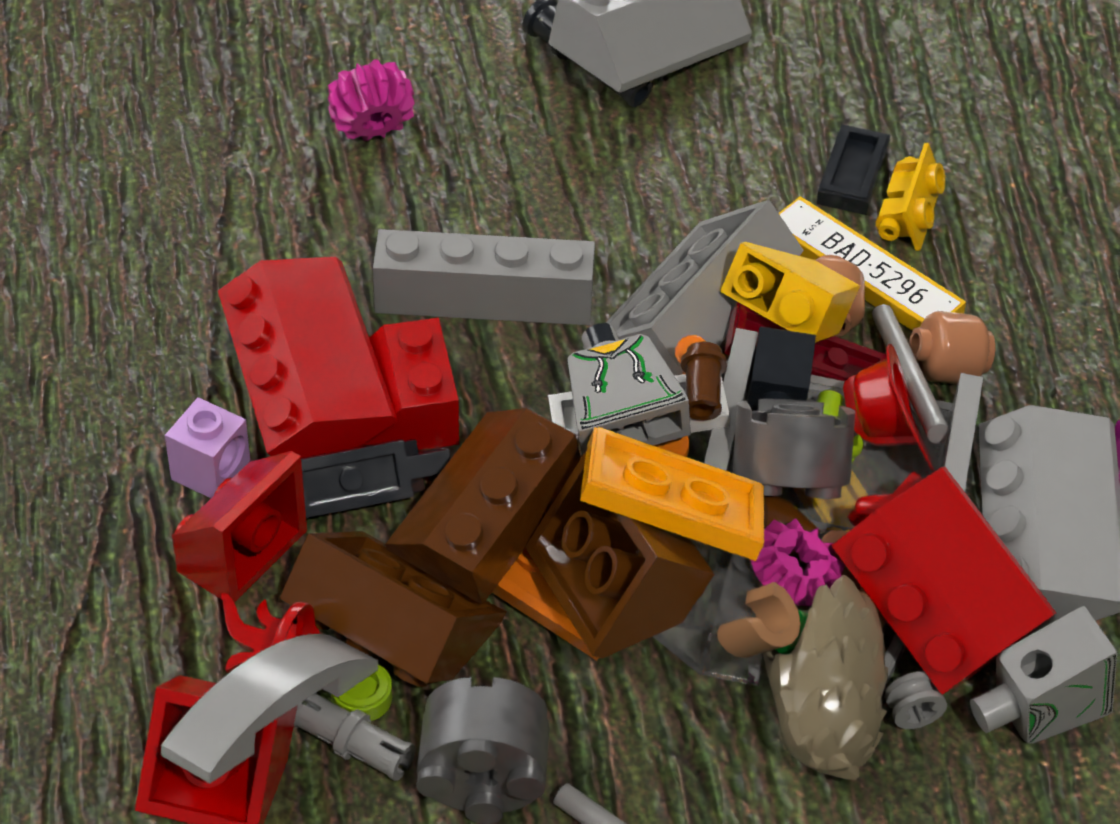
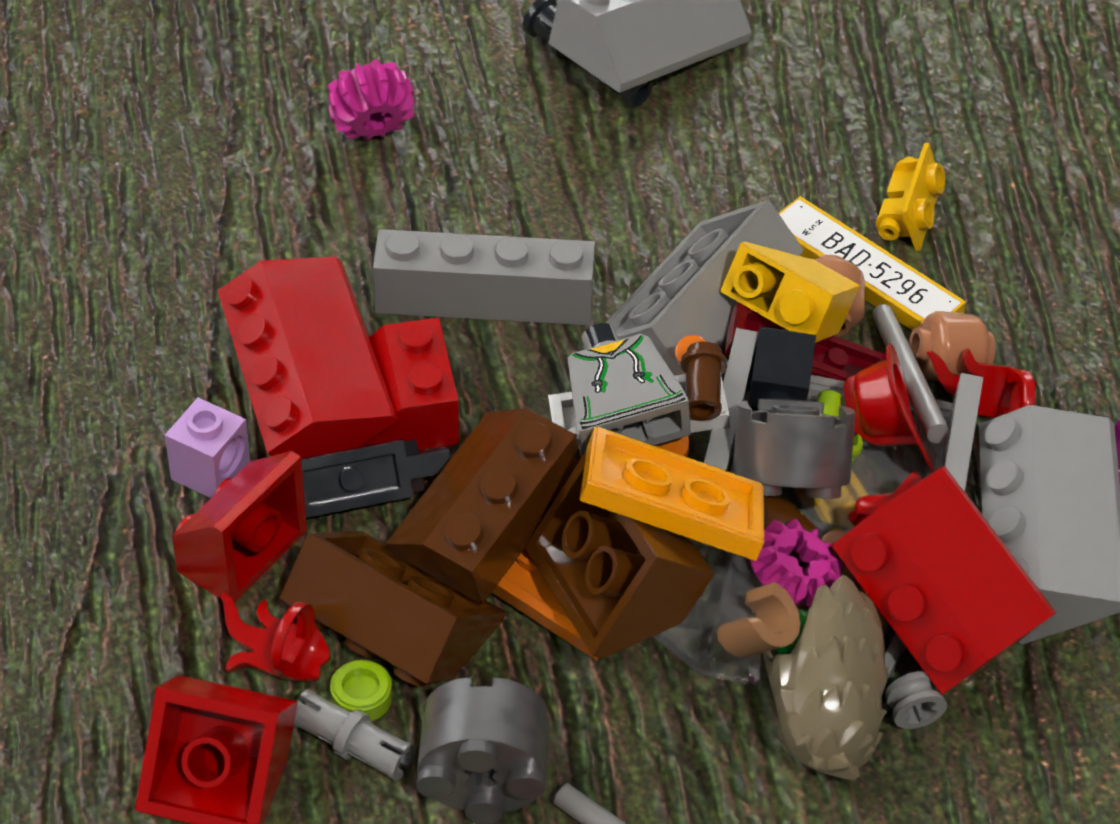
light grey slope [161,634,378,783] -> none
black tile [816,124,891,215] -> none
light grey torso [970,606,1117,744] -> none
none -> red piece [927,348,1037,418]

